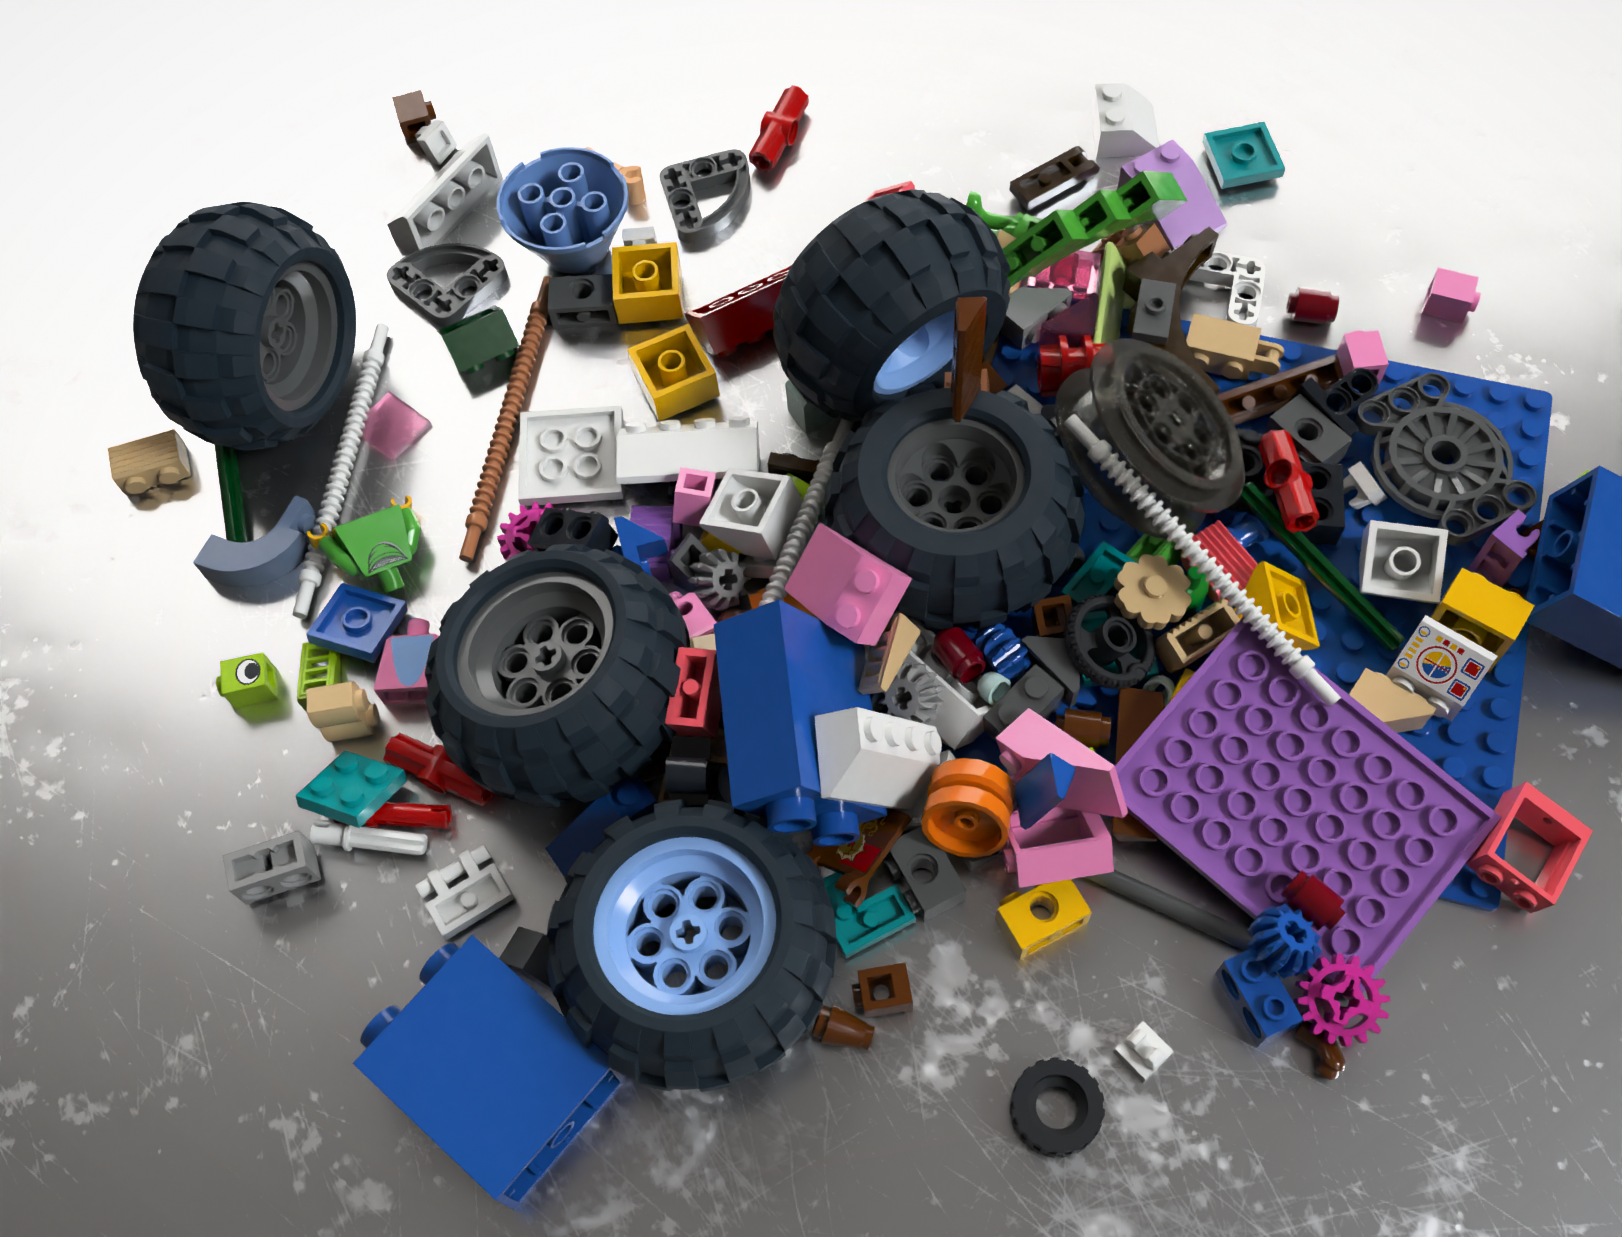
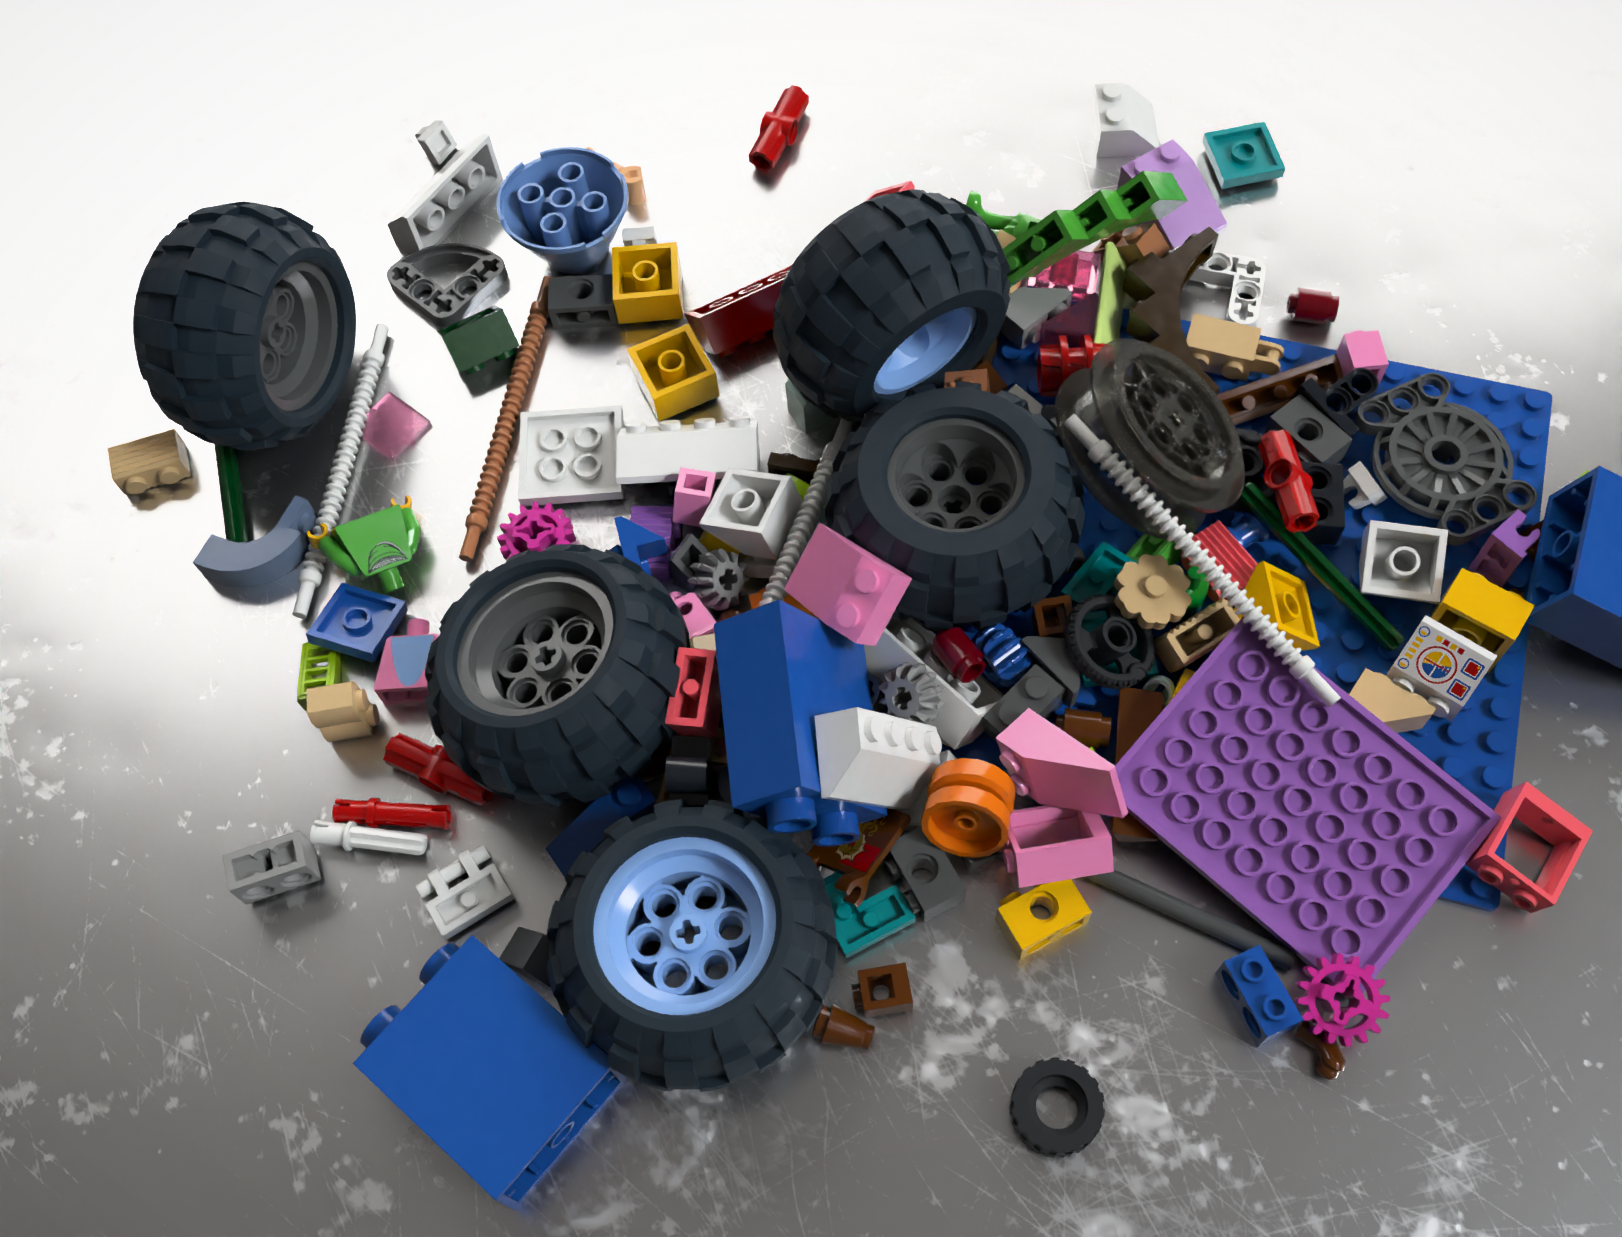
lime brick [216,652,278,708] -> none
teal plate [295,750,407,828] -> none
brick [392,90,437,145] -> none
black brick [527,507,618,552] -> none
dark grey beam [659,149,750,243] -> none
tan slope [858,613,921,695] -> none
reddish brown slope [951,297,987,422] -> none
light aqua hinge [977,672,1011,706] -> none
dark brown plate [1009,146,1100,210] -> none
blue slope [1015,753,1076,830] -> none
white tile [1113,1021,1174,1083] -> none
dark grey plate [1131,278,1176,345] -> none
blue gear [1247,904,1322,979] -> none
dark red brick [1280,870,1346,931] -> none
bright pink brick [1422,267,1481,324] -> none

